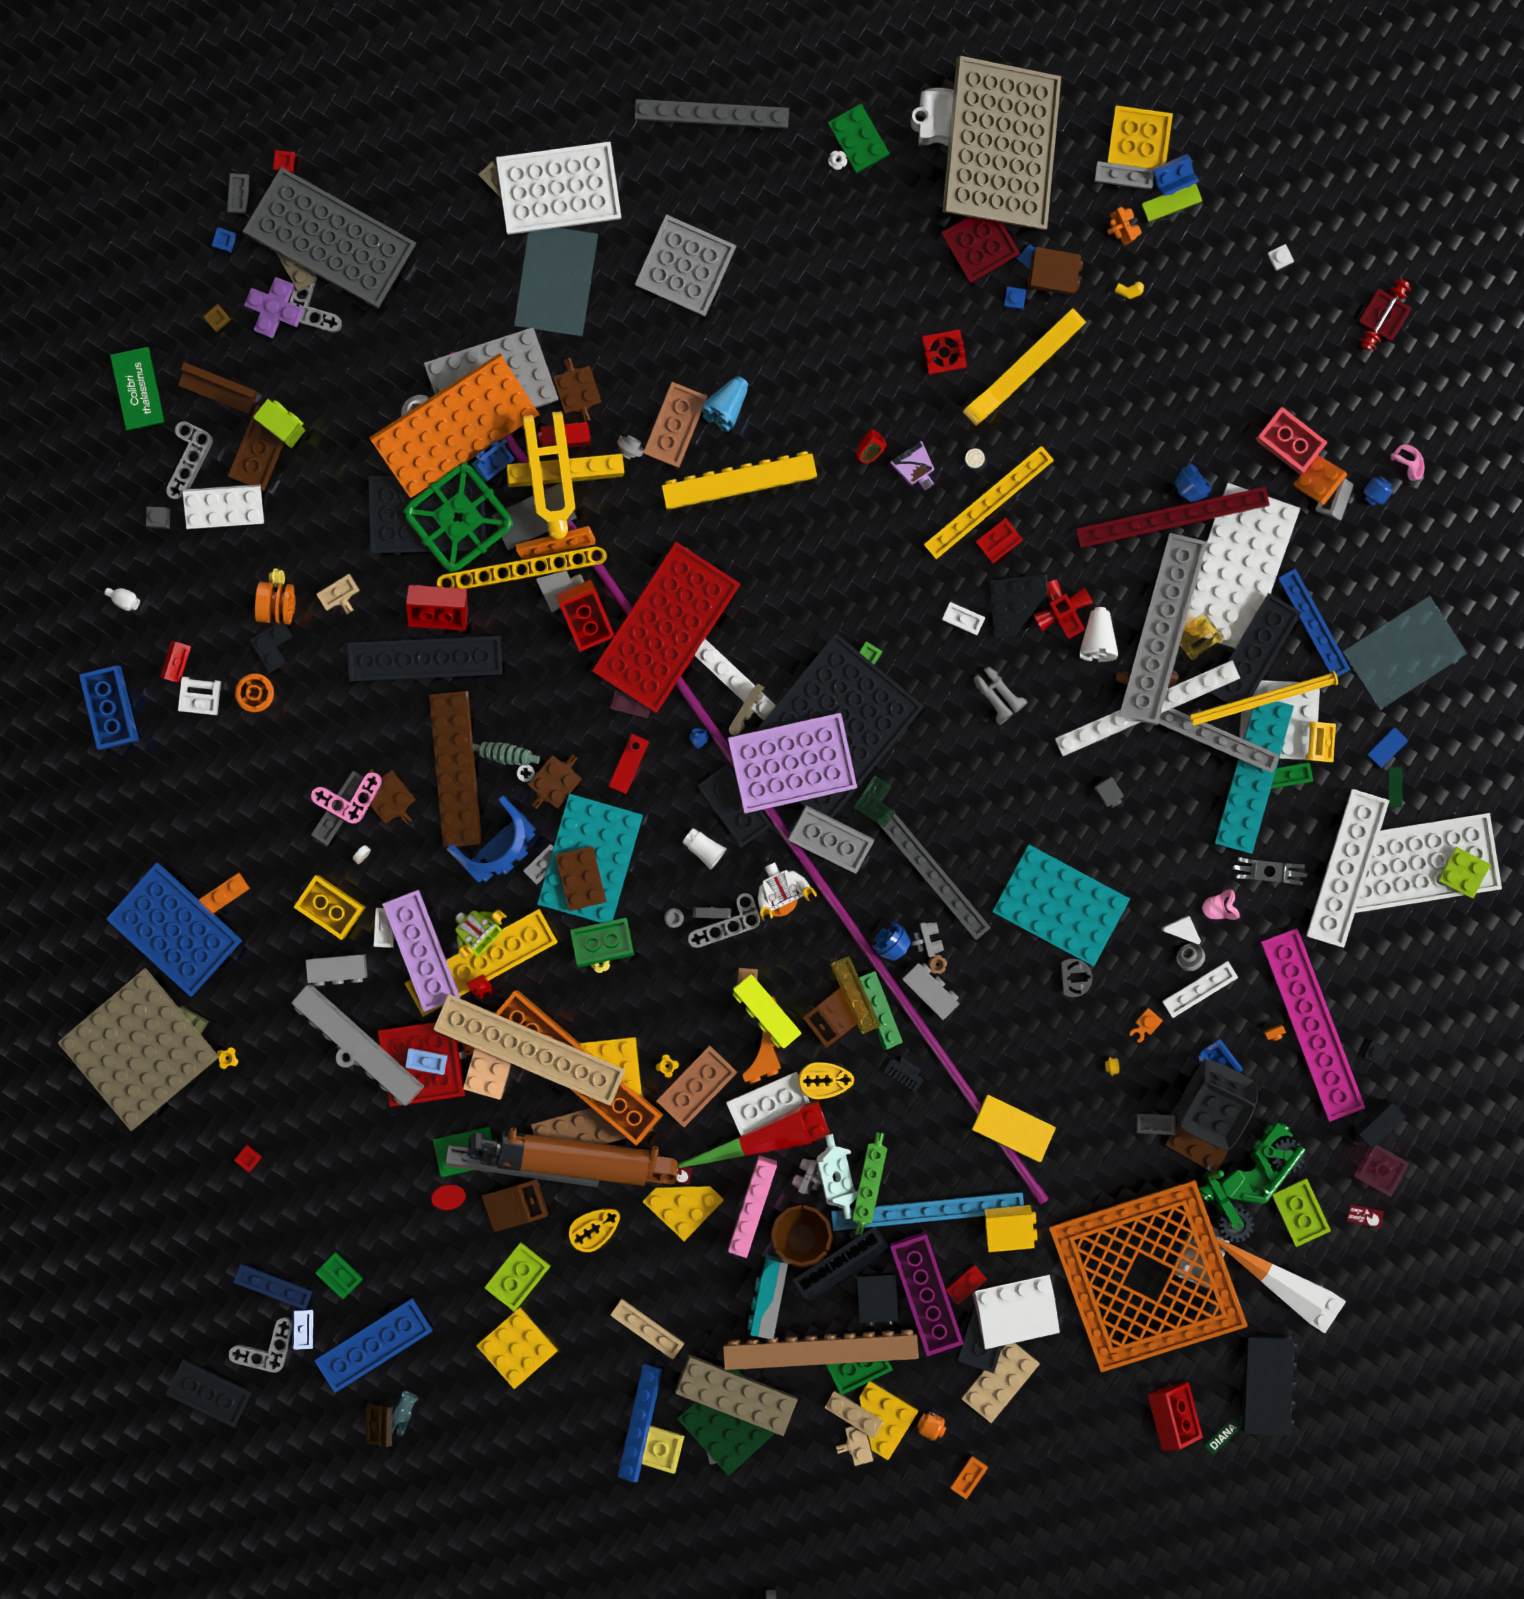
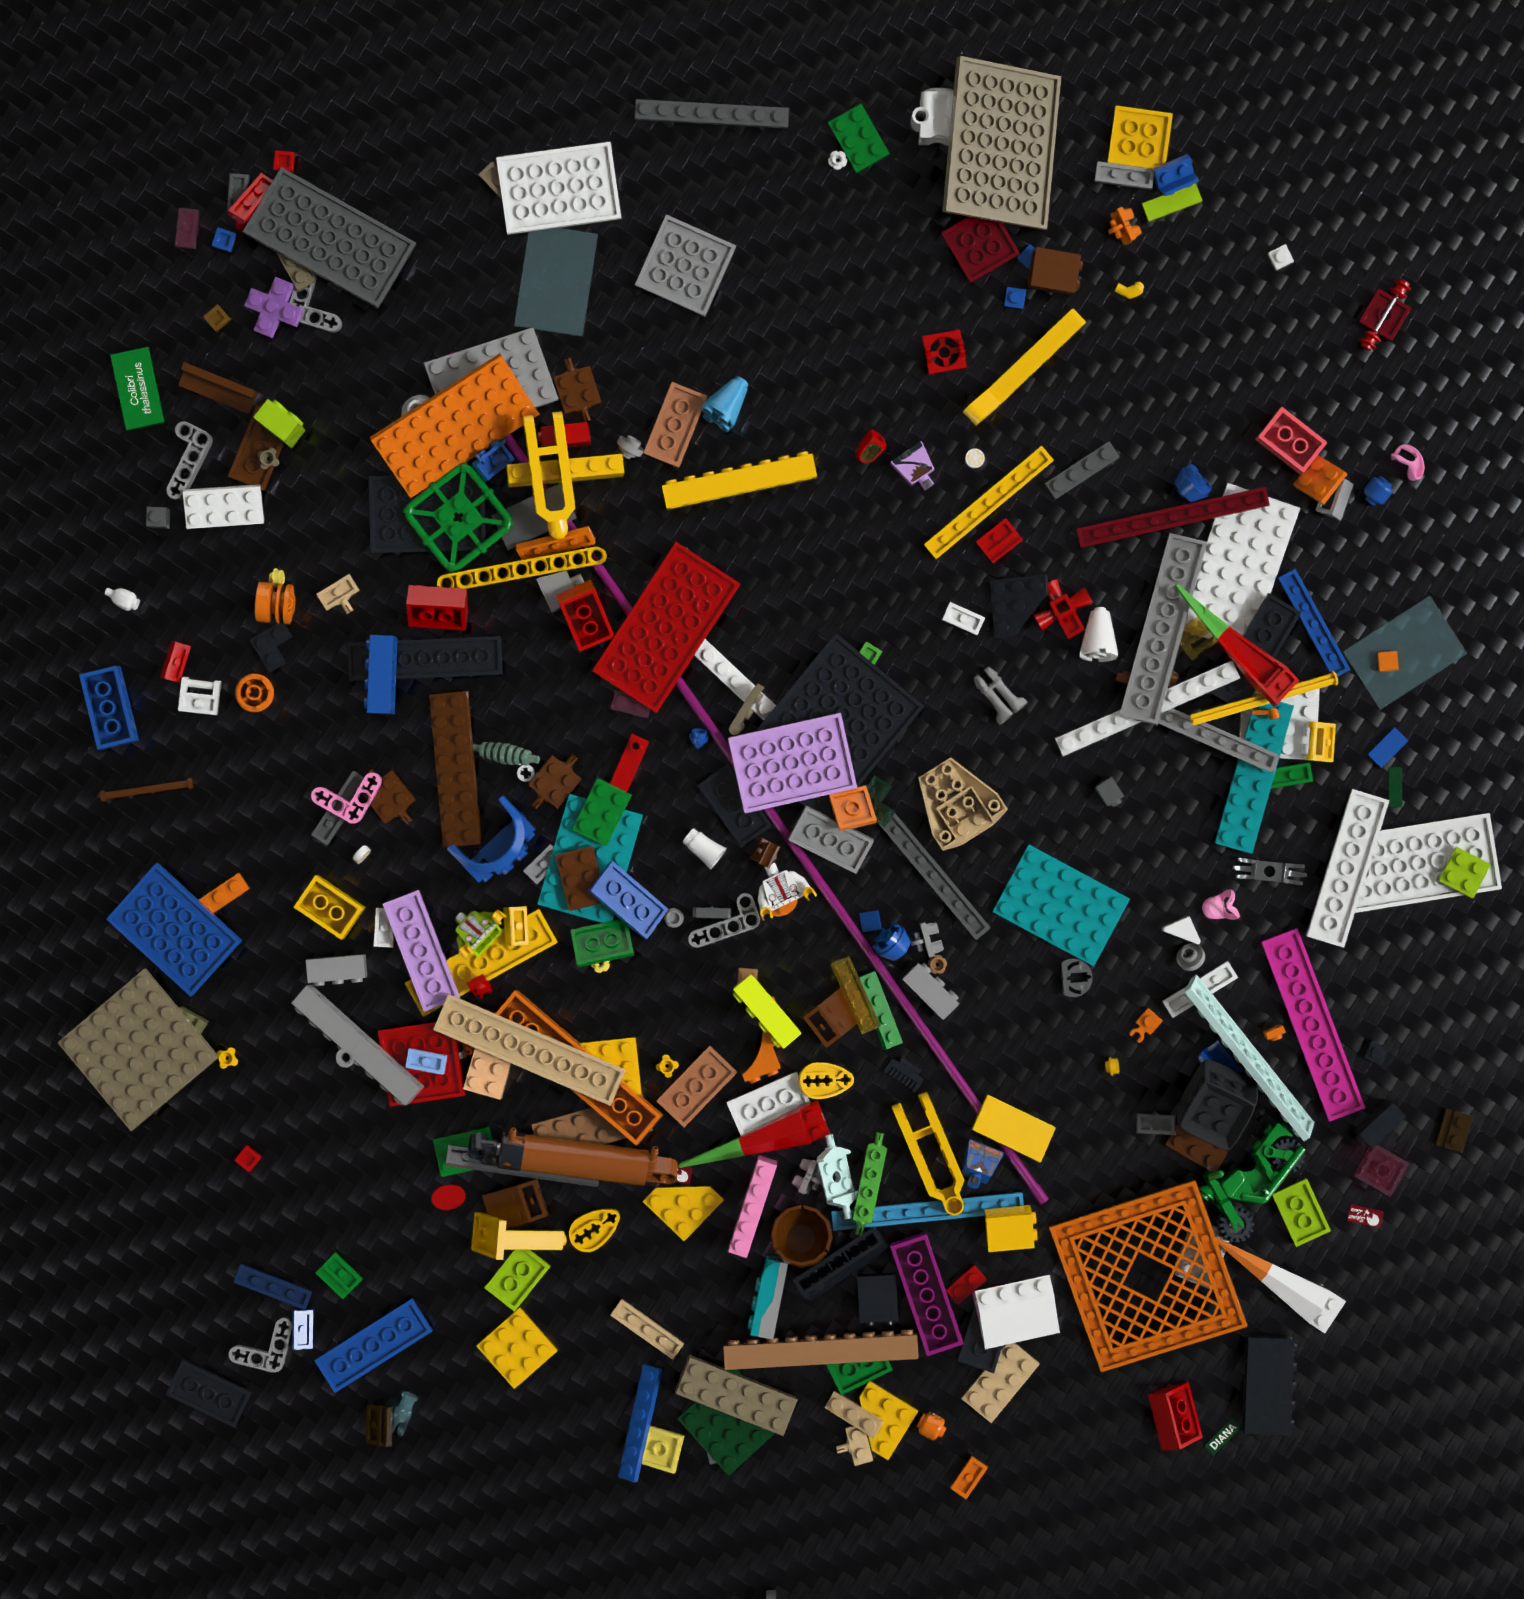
none -> reddish brown bar [100,777,194,802]
none -> clear pink plate [175,208,199,249]
none -> red piece [228,173,273,232]
none -> dark tan plate [258,448,279,469]
none -> blue brick [364,635,398,714]
none -> yellow piece [471,1212,567,1260]
none -> yellow slope [503,906,529,946]
none -> green plate [572,778,632,847]
none -> plate [588,861,669,940]
none -> reddish brown piece [749,837,780,869]
none -> orange plate [829,786,877,832]
none -> blue slope [859,910,882,932]
none -> yellow piece [891,1092,965,1216]
none -> tan wedge [919,758,1008,851]
none -> torso [962,1139,1004,1189]
none -> dark grey plate [1045,441,1120,500]
none -> red plate [1174,584,1299,707]
none -> light aqua plate [1185,975,1315,1141]
none -> orange hand [1252,708,1280,720]
none -> orange tile [1377,651,1399,672]
none -> dark brown plate [1434,1108,1473,1153]

